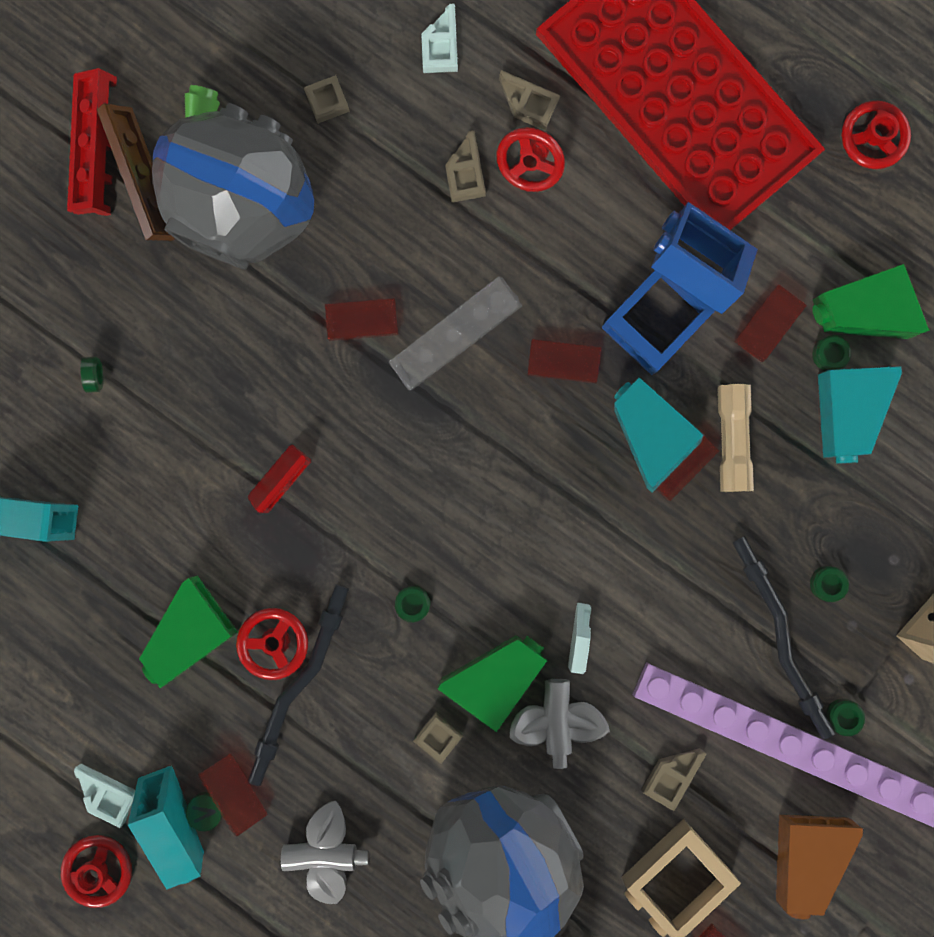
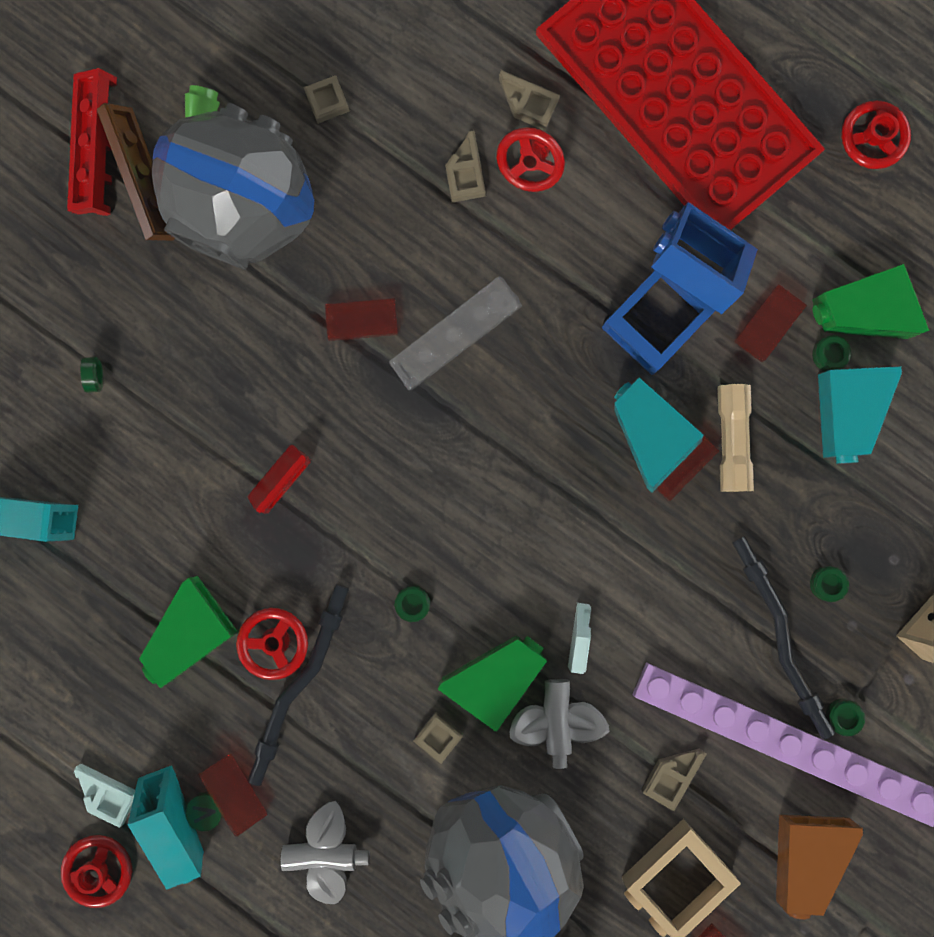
light aqua tile [421,4,458,73] -> none
clear red tile [527,339,601,384] -> none

